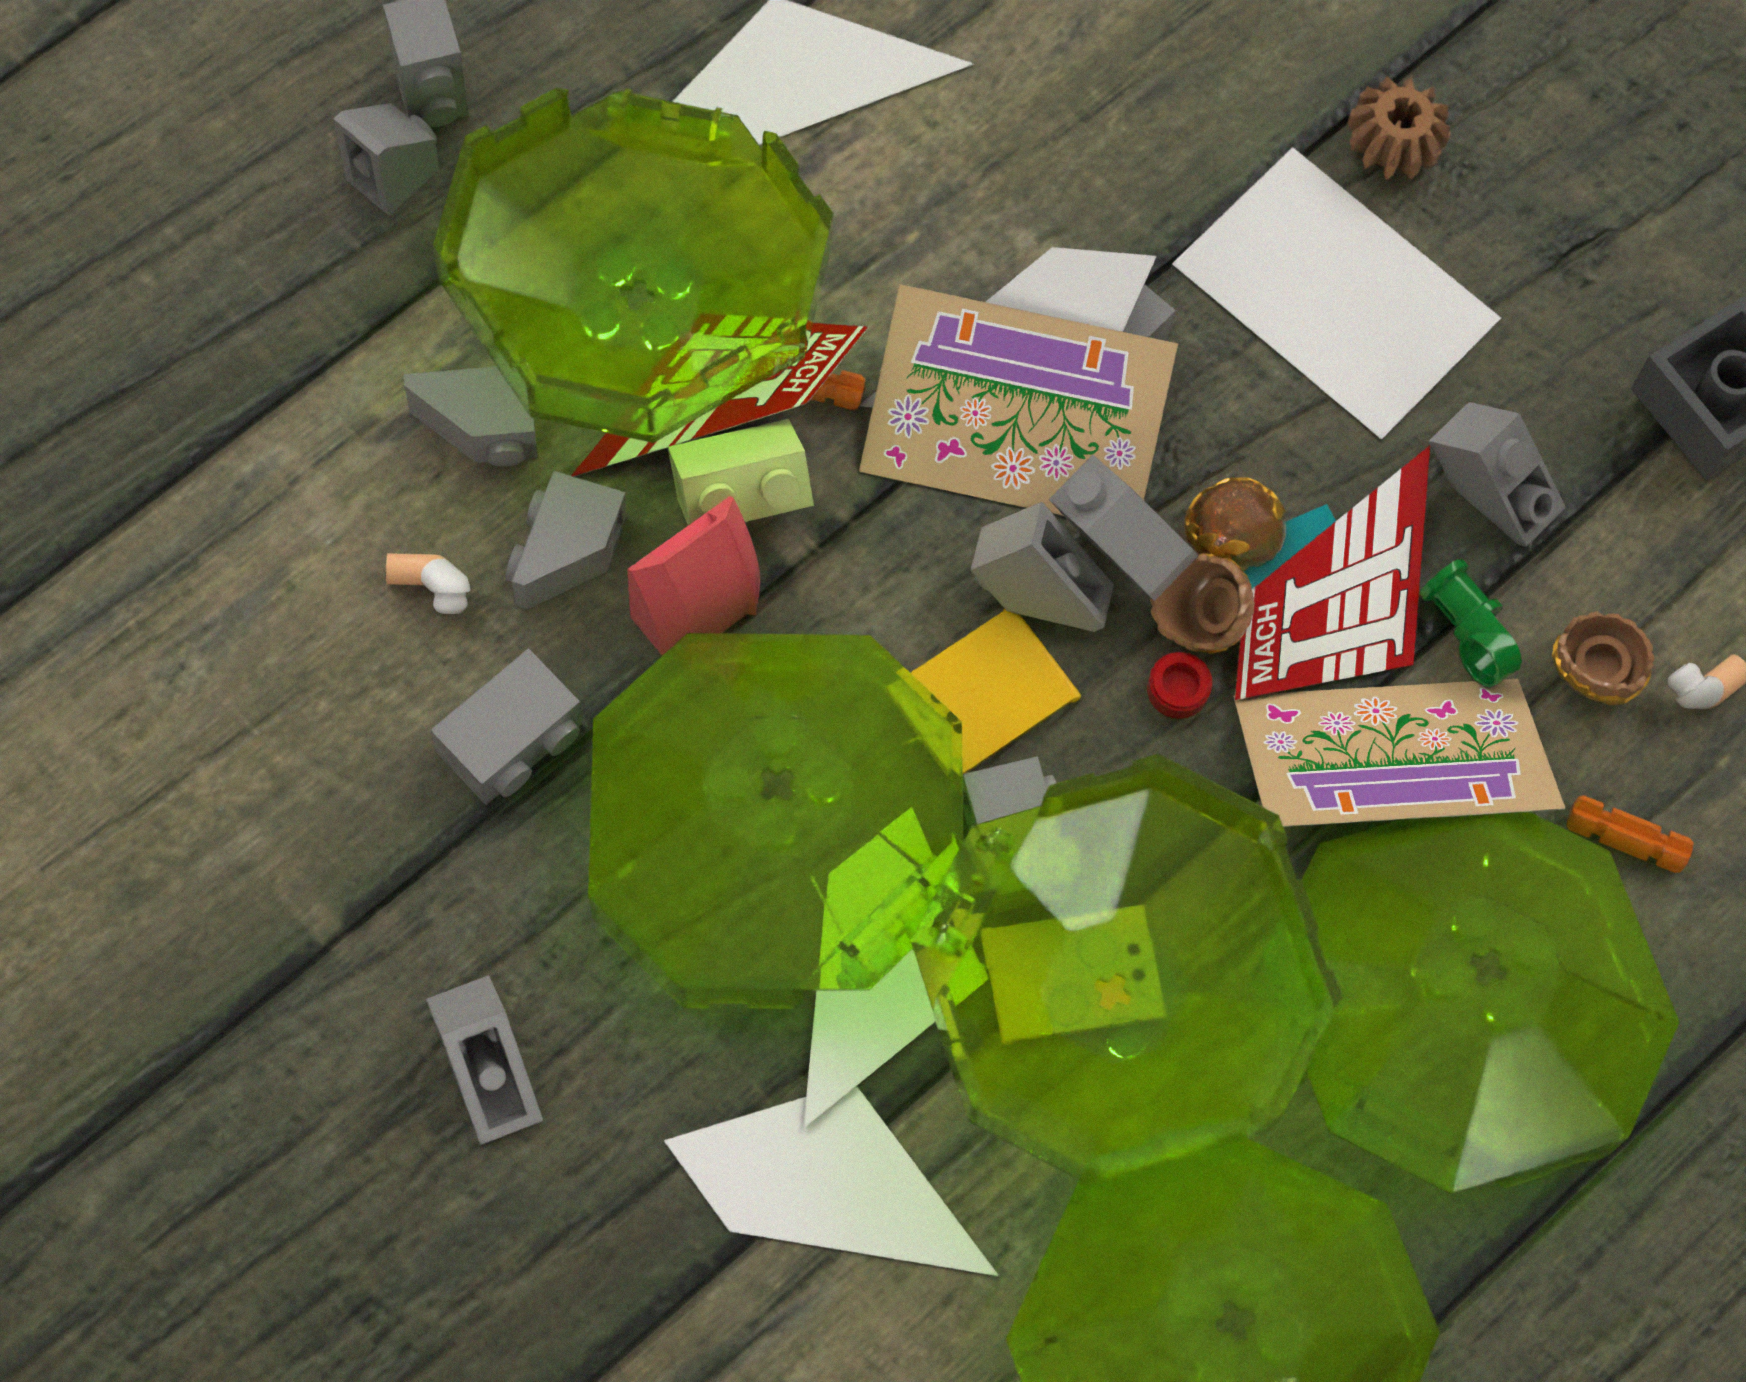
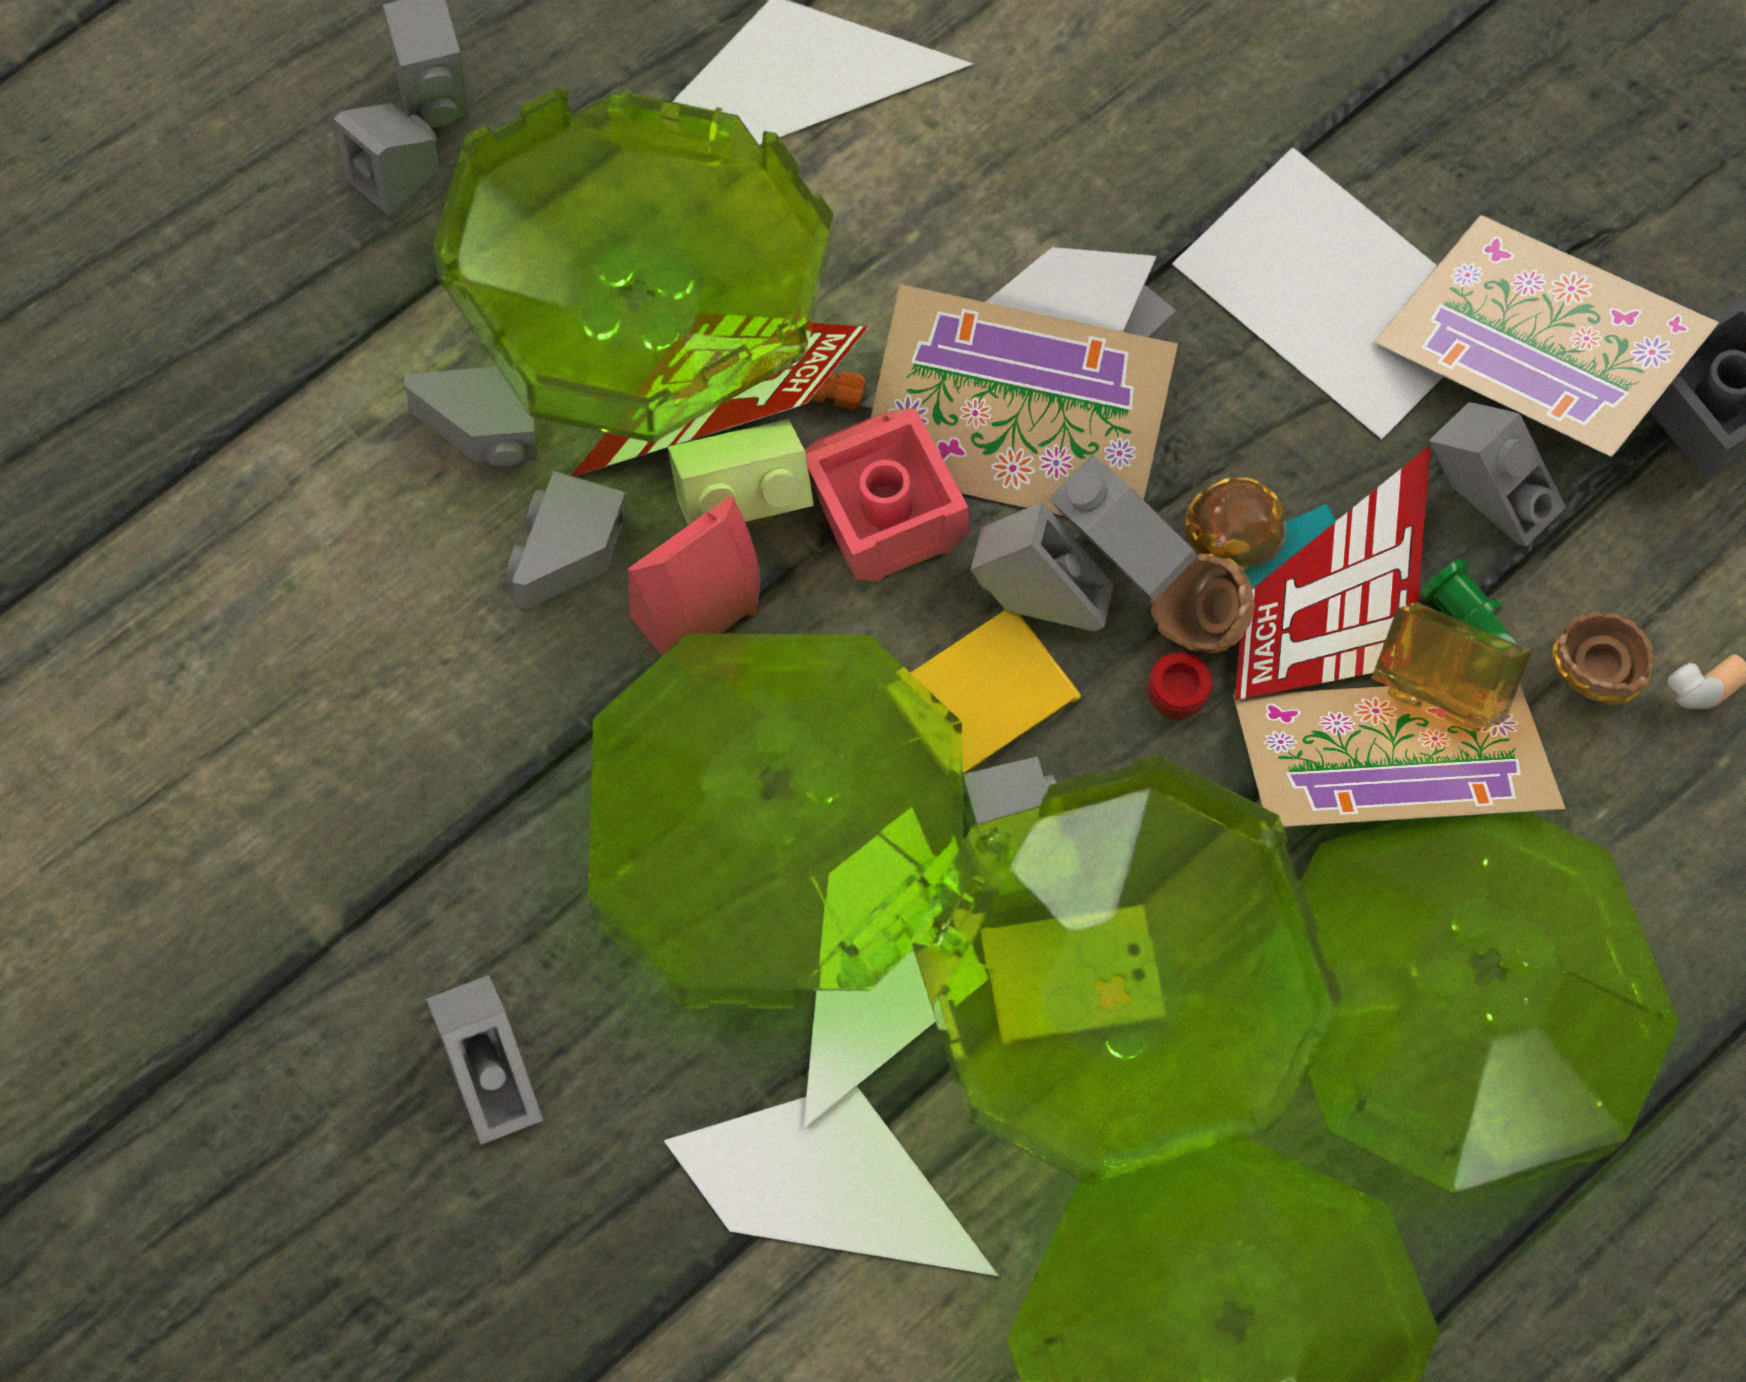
white arm [386,553,471,614] -> none
light grey brick [431,648,583,805] -> none
medium nougat gear [1348,76,1451,180] -> none
orange axle [1566,795,1694,873] -> none
none -> coral slope [805,408,970,582]
none -> clear yellow brick [1371,602,1532,732]
none -> sticker [1374,215,1719,457]

